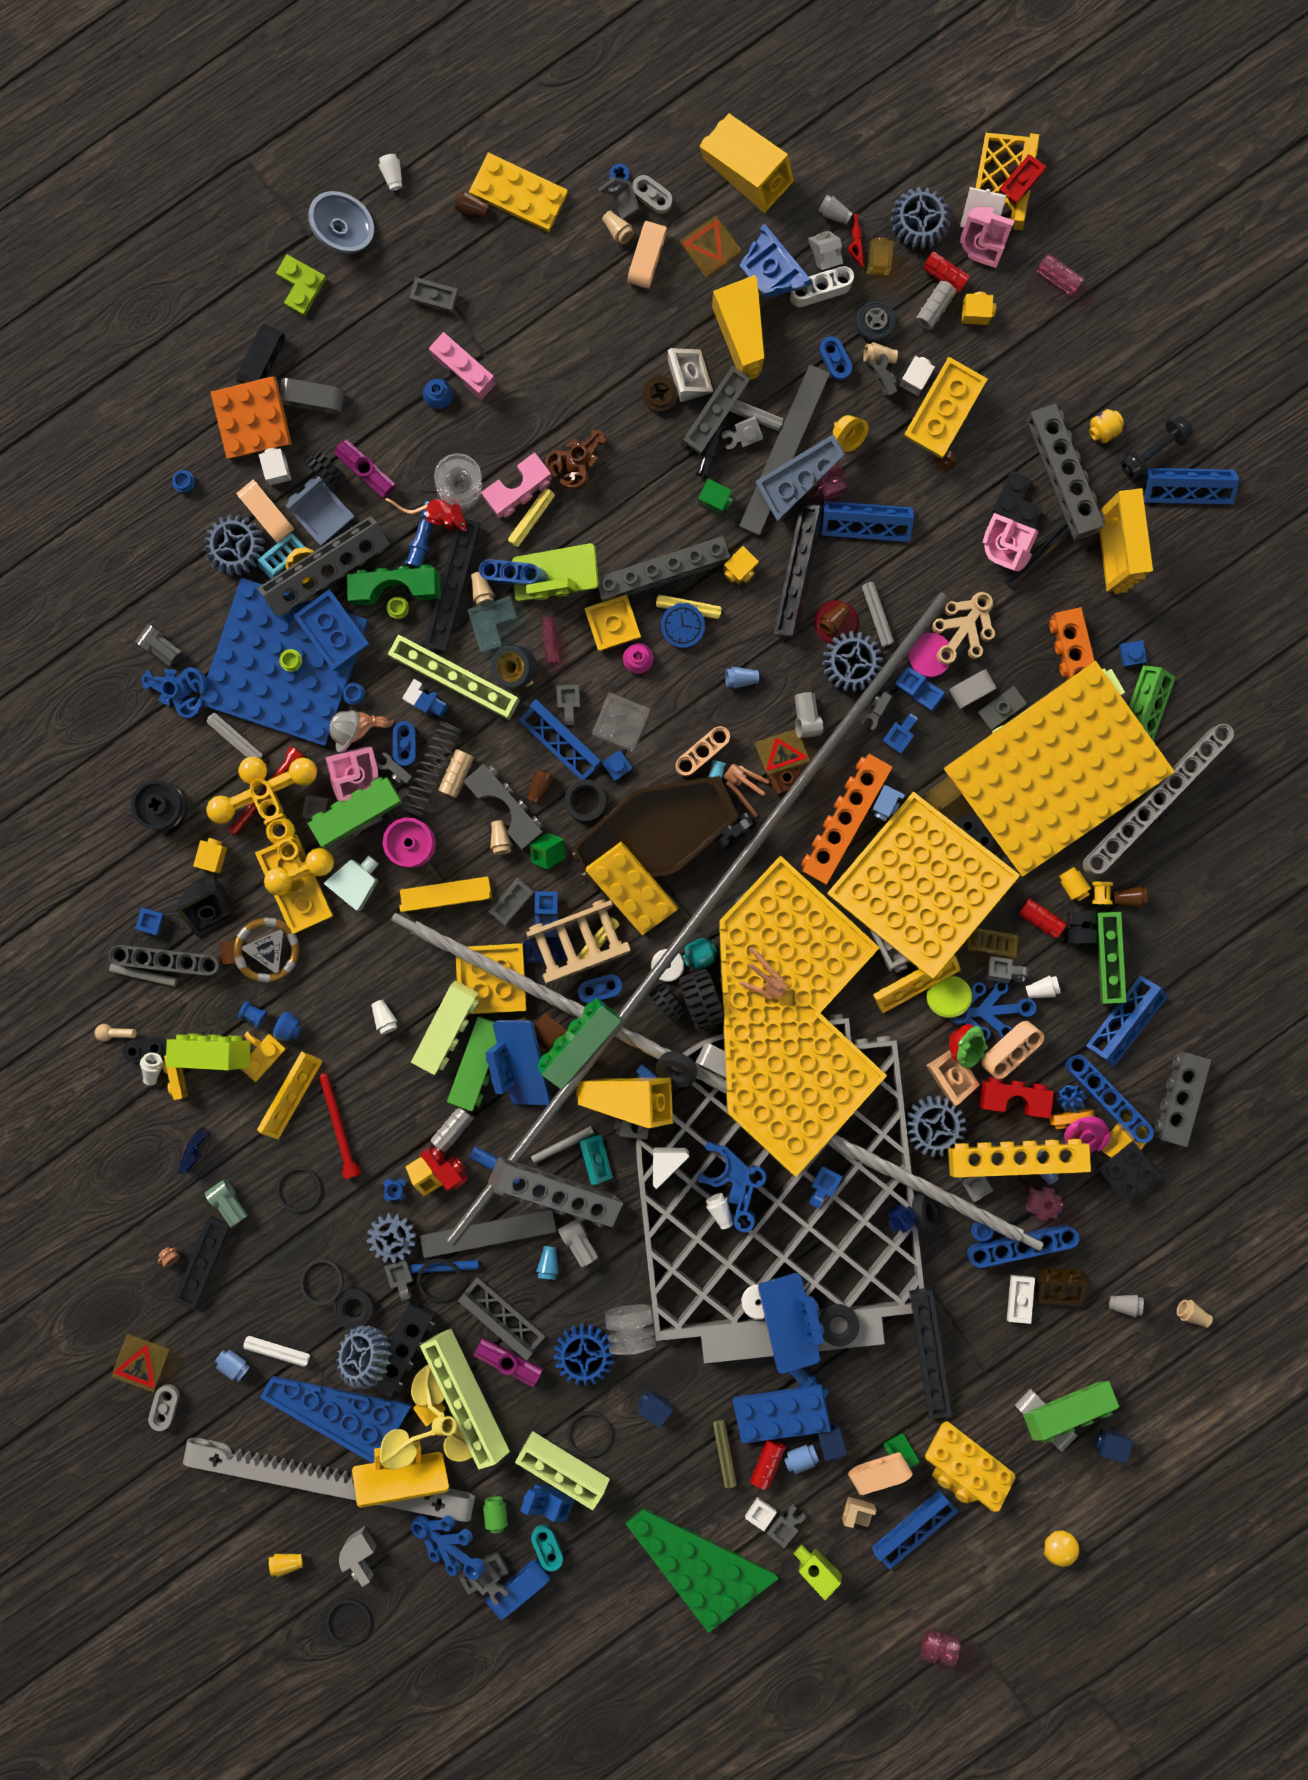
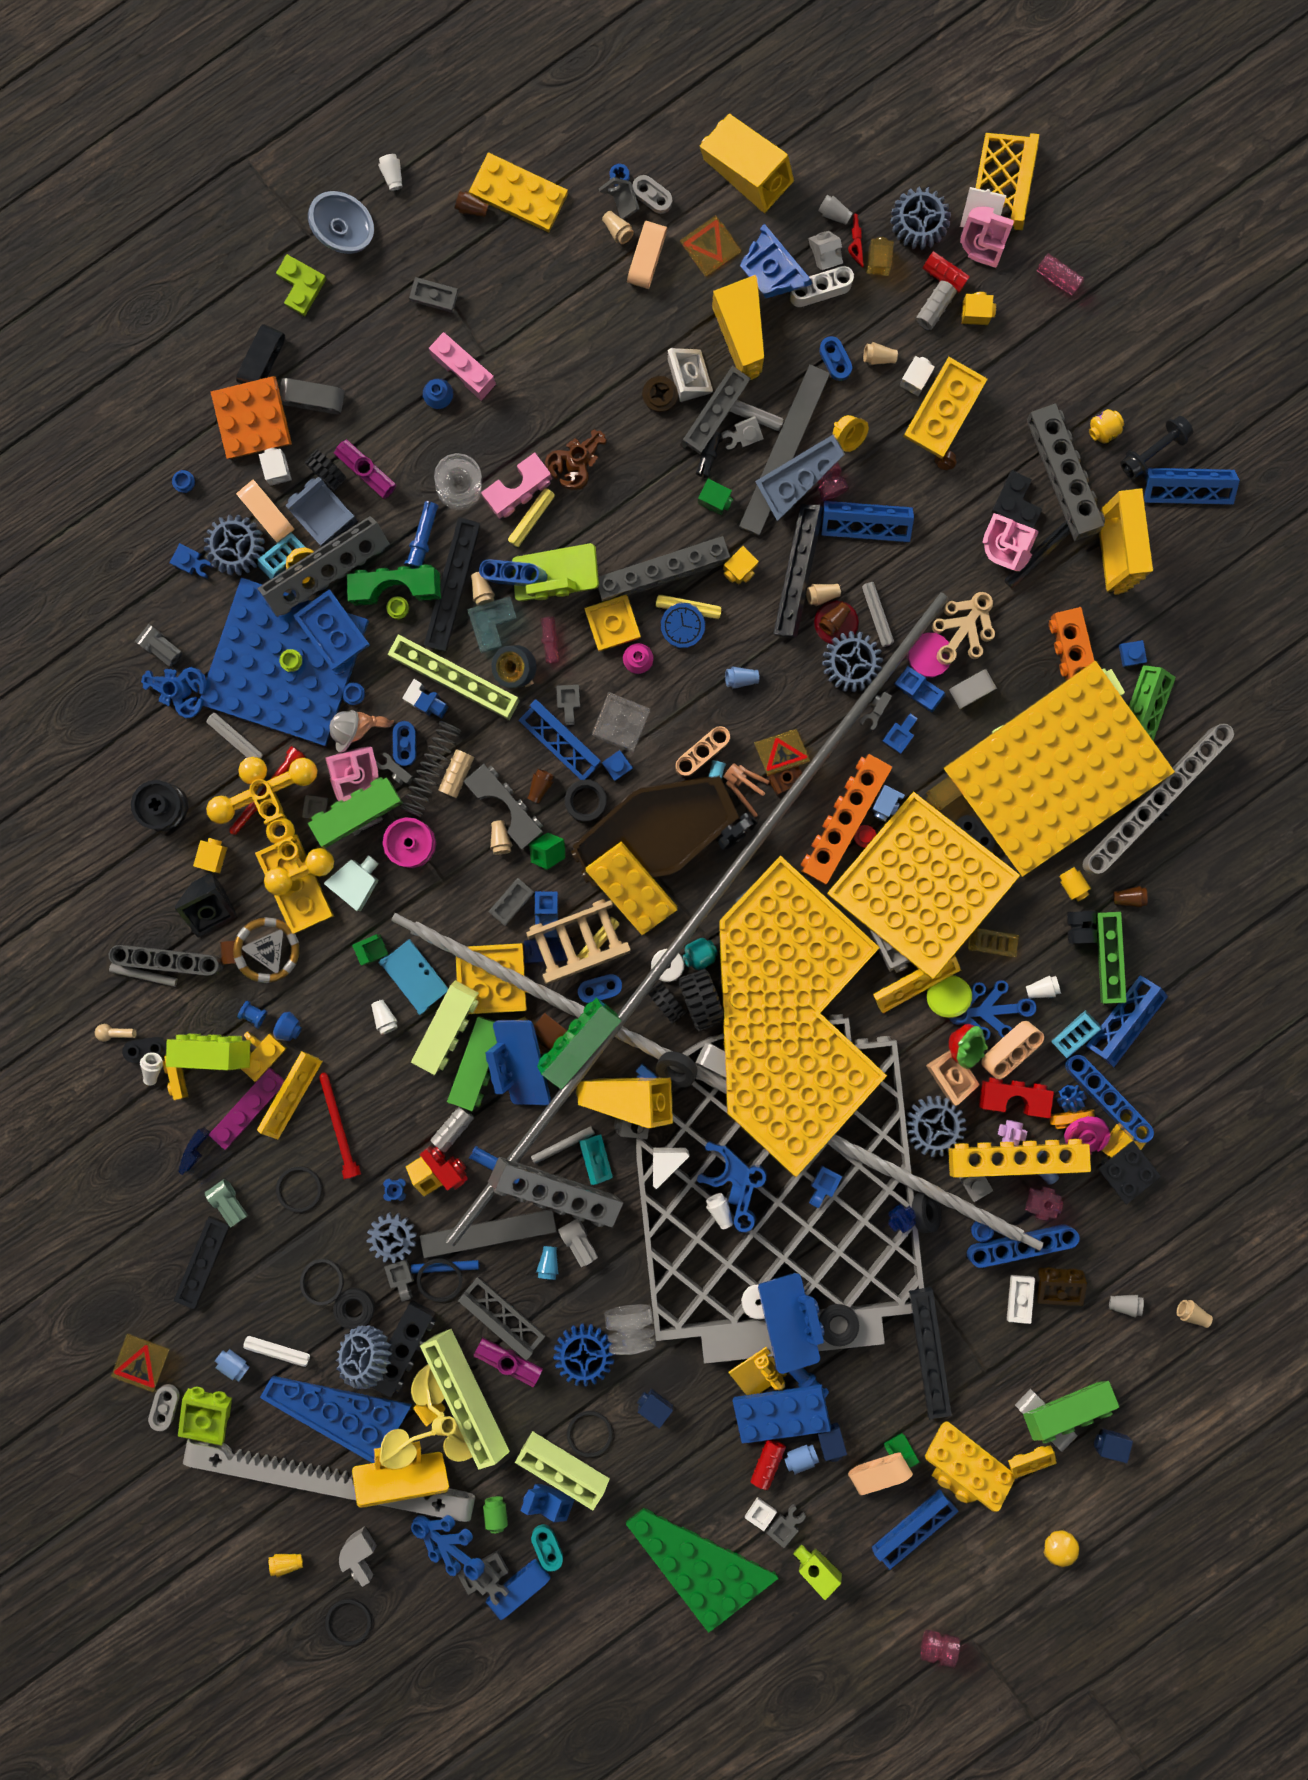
blue plate [135,907,165,935] -> none
nougat plate [158,1247,180,1268] -> none
red animal [385,498,466,532] -> none
yellow fence [399,877,492,912] -> none
olive axle [713,1420,737,1488] -> none
nougat plant [739,947,788,1000] -> none
light grey piece [795,692,823,738] -> none
tan panel [842,1497,877,1528] -> none
black wheel [855,301,896,343] -> none
dark grey plate [869,354,897,395] -> none
dark grey plate [977,686,1027,730] -> none
dark grey plate [987,956,1028,983] -> none
red plate [999,154,1046,205] -> none
red axle [1018,898,1067,939] -> none
yellow bush [1092,882,1113,905] -> none
dark grey brick [1154,1051,1211,1147] -> none
none -> blue plate [170,543,213,578]
none -> lime plate [178,1387,232,1446]
none -> magenta plate [209,1068,285,1150]
none -> green panel [352,934,388,966]
none -> dark azure door [378,939,448,1015]
none -> yellow hinge [729,1347,787,1395]
none -> tan cone [806,584,841,606]
none -> red plate [854,825,876,848]
none -> lavender gear [998,1120,1028,1146]
none -> yellow plate [1008,1445,1056,1479]
none -> medium azure slope [1051,1010,1101,1058]

